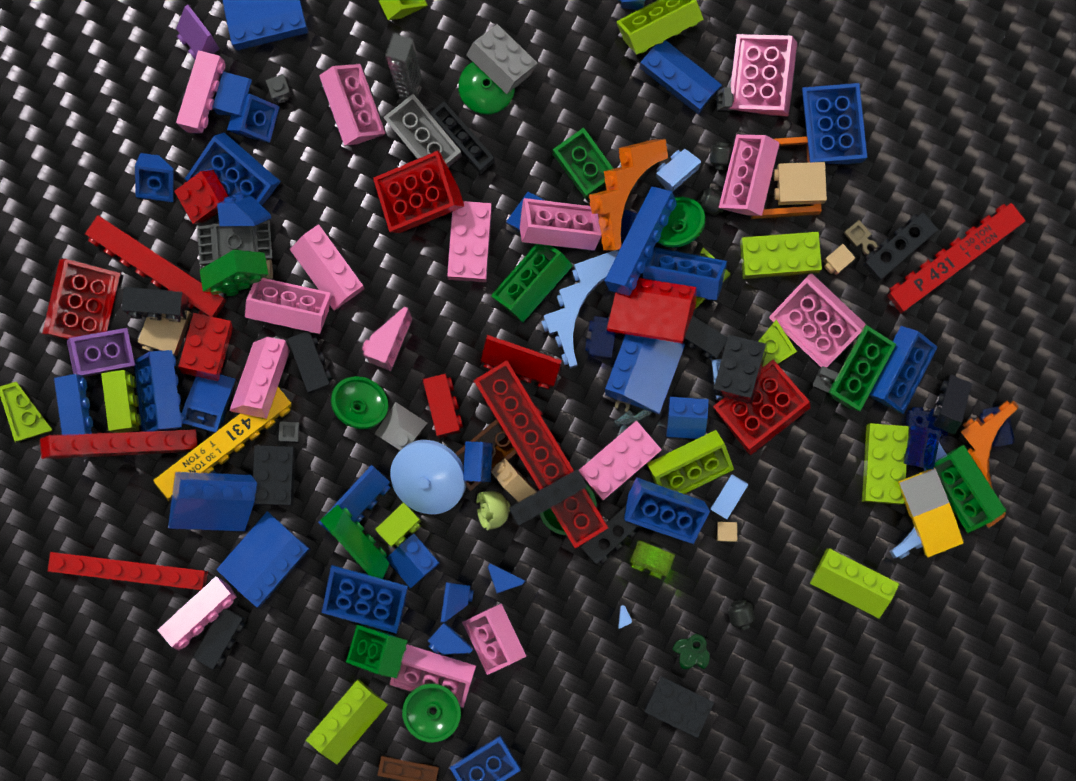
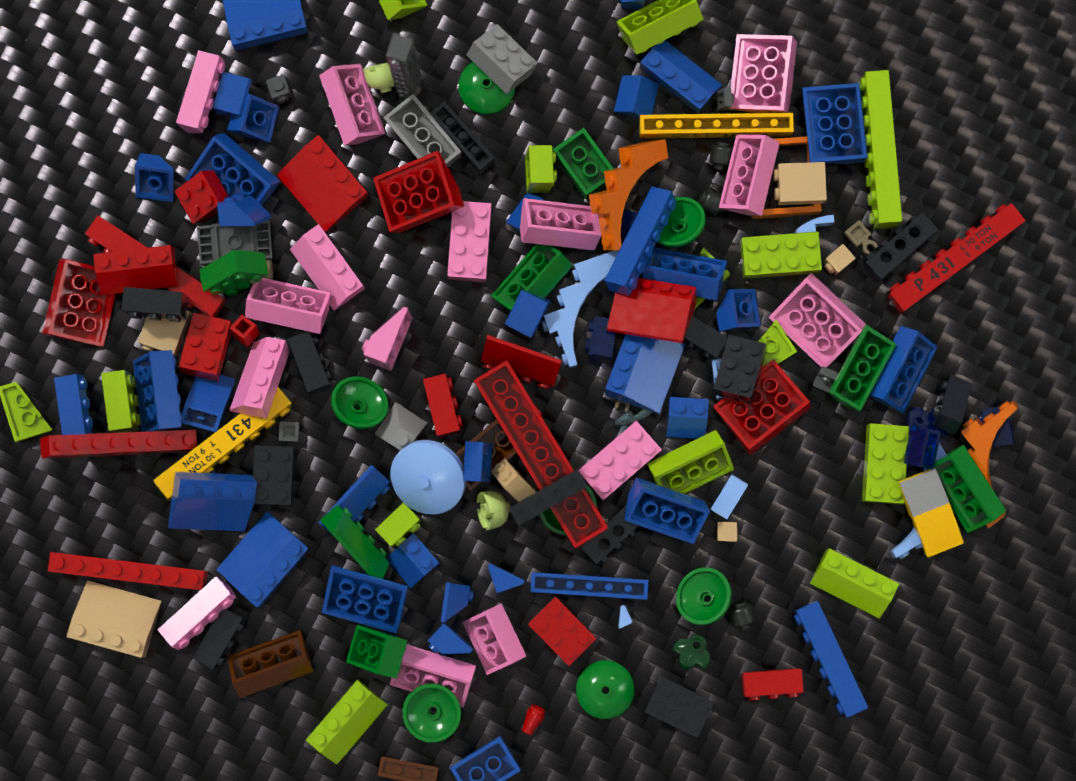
medium lavender brick [67,328,135,377] -> none
medium lavender slope [176,5,219,59] -> none
clear neon green brick [629,540,675,579] -> none
light blue slope [655,149,701,192] -> none
none -> tan slope [67,580,162,658]
none -> red slope [93,245,178,295]
none -> reddish brown slope [227,630,314,698]
none -> red brick [229,314,260,348]
none -> red slope [277,135,369,233]
none -> yellowish green cylinder [363,63,395,93]
none -> blue slope [505,290,551,337]
none -> red cone [522,704,545,735]
none -> lime brick [525,145,557,193]
none -> red brick [528,597,597,666]
none -> blue brick [530,572,648,600]
none -> green dish [576,660,634,719]
none -> blue slope [614,75,659,119]
none -> yellow brick [639,113,794,139]
none -> green dish [676,567,732,625]
none -> blue slope [716,289,761,332]
none -> red brick [741,668,803,700]
none -> light blue slope [794,215,834,234]
none -> blue brick [794,601,868,718]
none -> lime brick [858,70,902,230]

